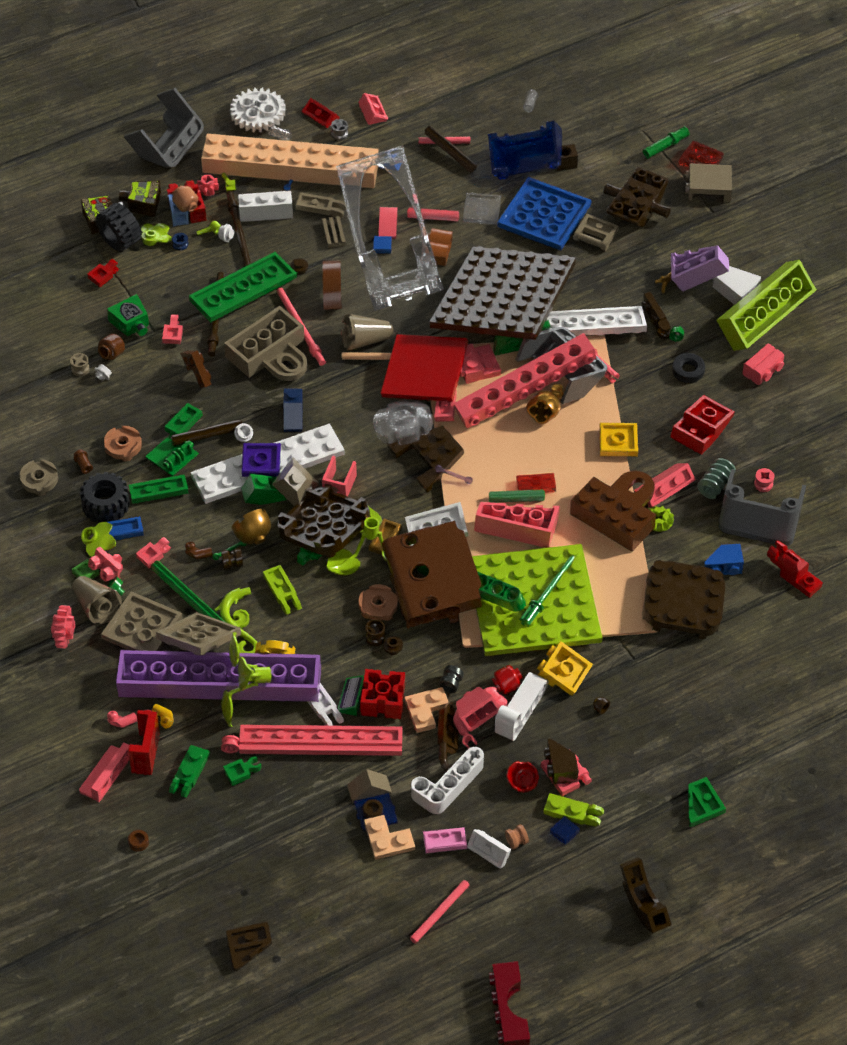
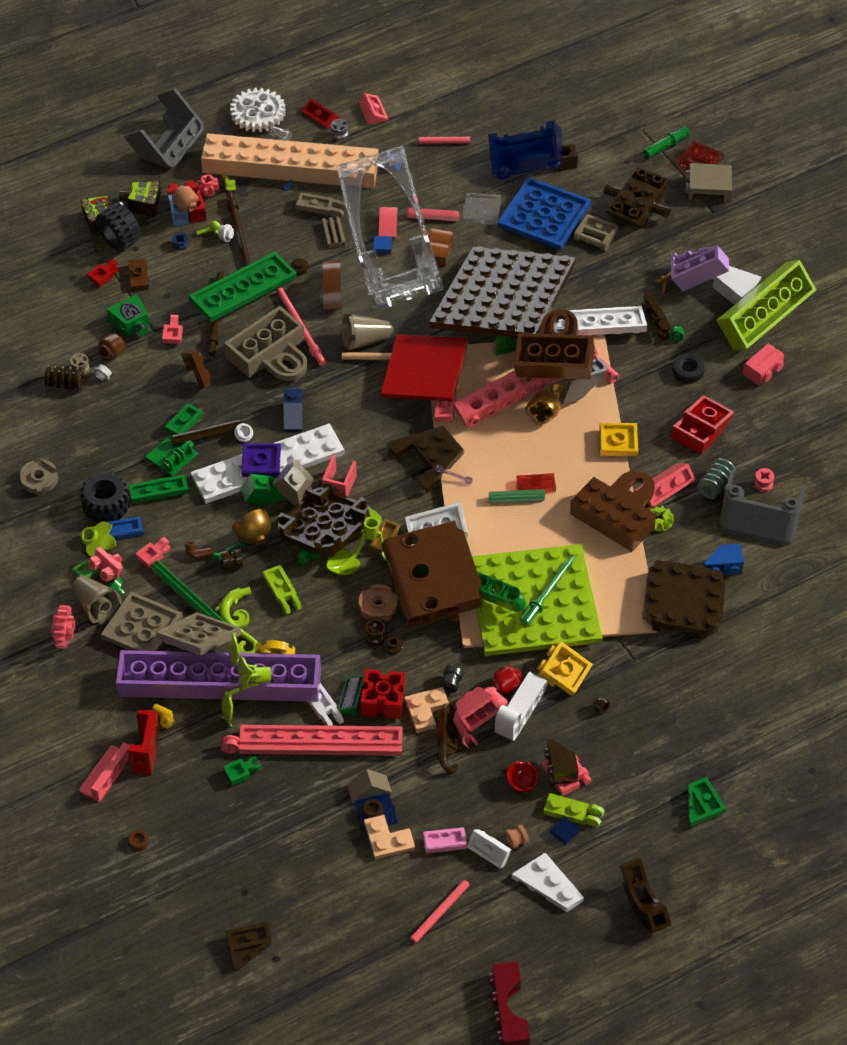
reddish brown pin [73,449,93,474] -> none
nougat plate [104,426,142,461] -> none
coral arm [107,711,137,728] -> none
lime plate [141,223,172,246] -> none
green hinge [169,745,210,798] -> none
white brick [238,191,293,222] -> none
clear piece [373,400,433,445] -> none
white beam [411,747,484,814] -> none
dark brown axle [424,126,477,173] -> none
coral plate [460,343,501,384] -> none
coral wedge [474,502,560,548] -> none
clear pin [523,90,538,112] -> none
red plate [767,540,823,598] -> none
none -> dark brown piece [44,364,85,390]
none -> reddish brown plate [128,259,149,291]
none -> white wing [512,853,584,912]
none -> reddish brown brick [513,309,595,379]

